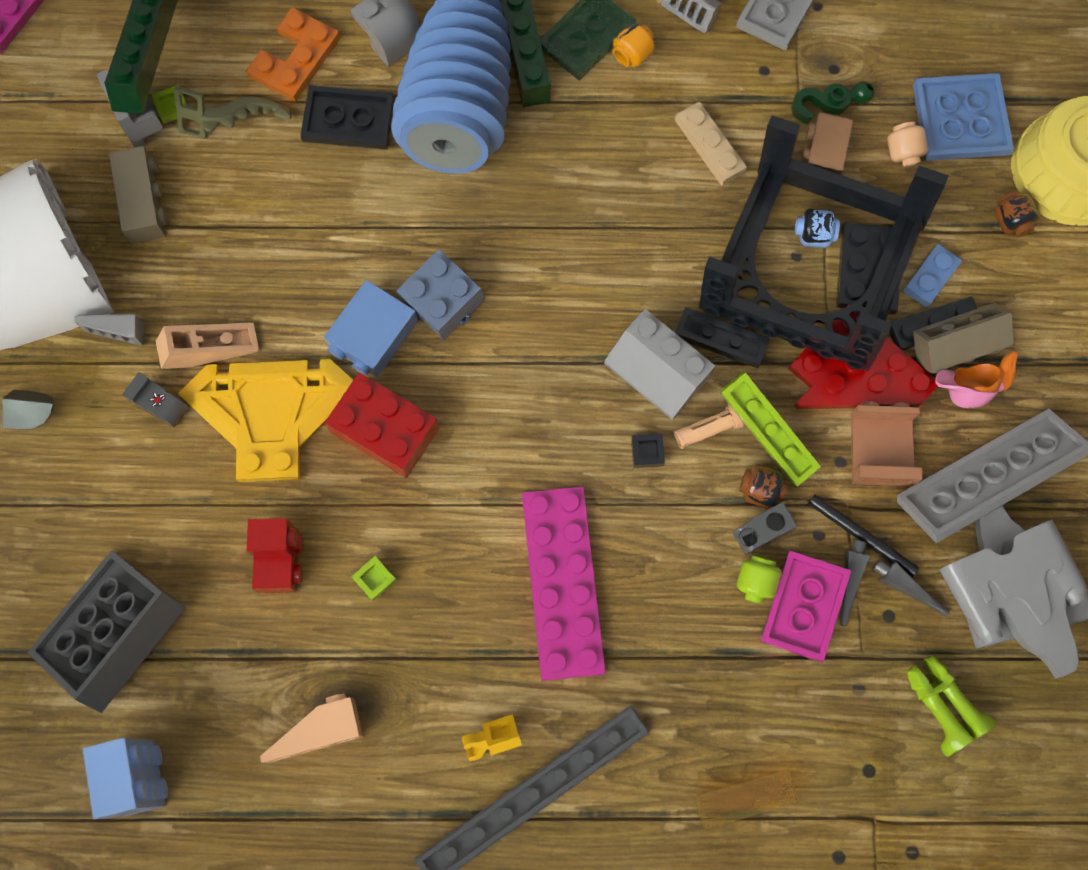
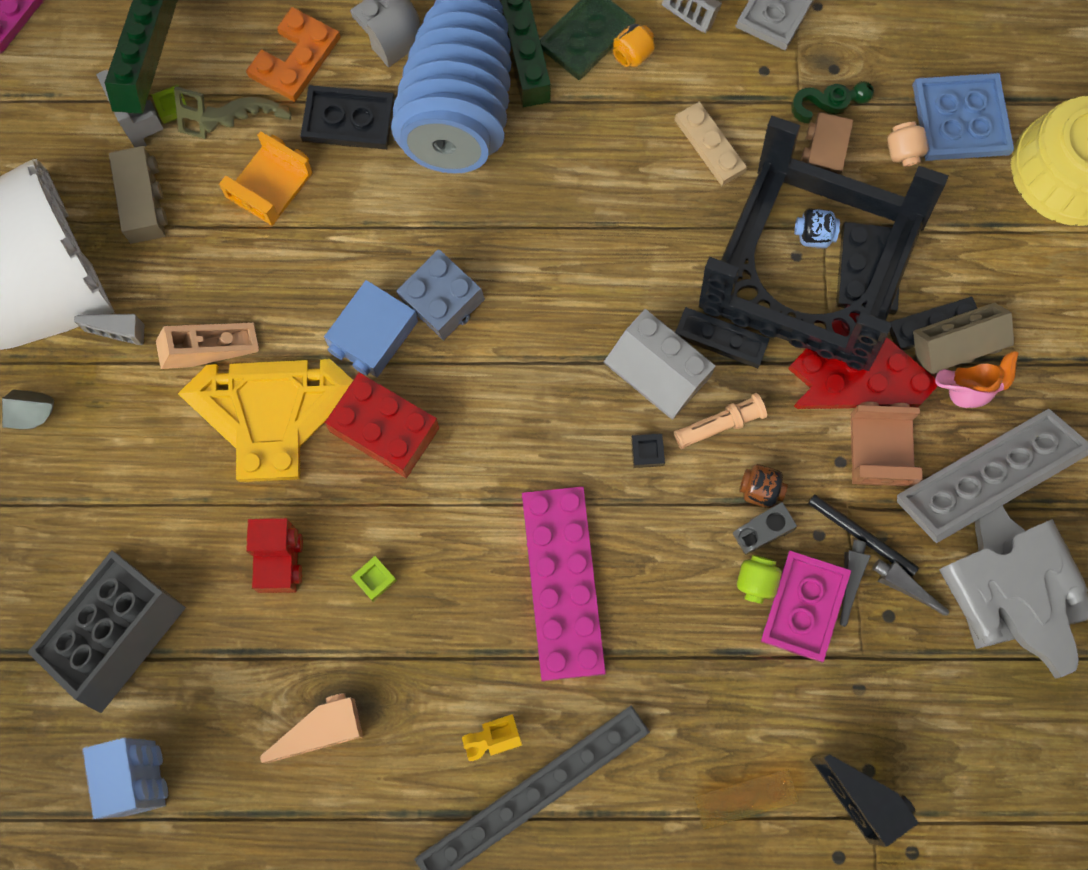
dark grey leg [122,372,189,427] -> none
lime plate [719,372,821,487] -> none
medium blue plate [903,244,962,308] -> none
lime piece [906,655,998,757] -> none
head [994,191,1040,237] -> none
none -> light orange panel [219,131,313,226]
none -> black slope [810,754,919,847]

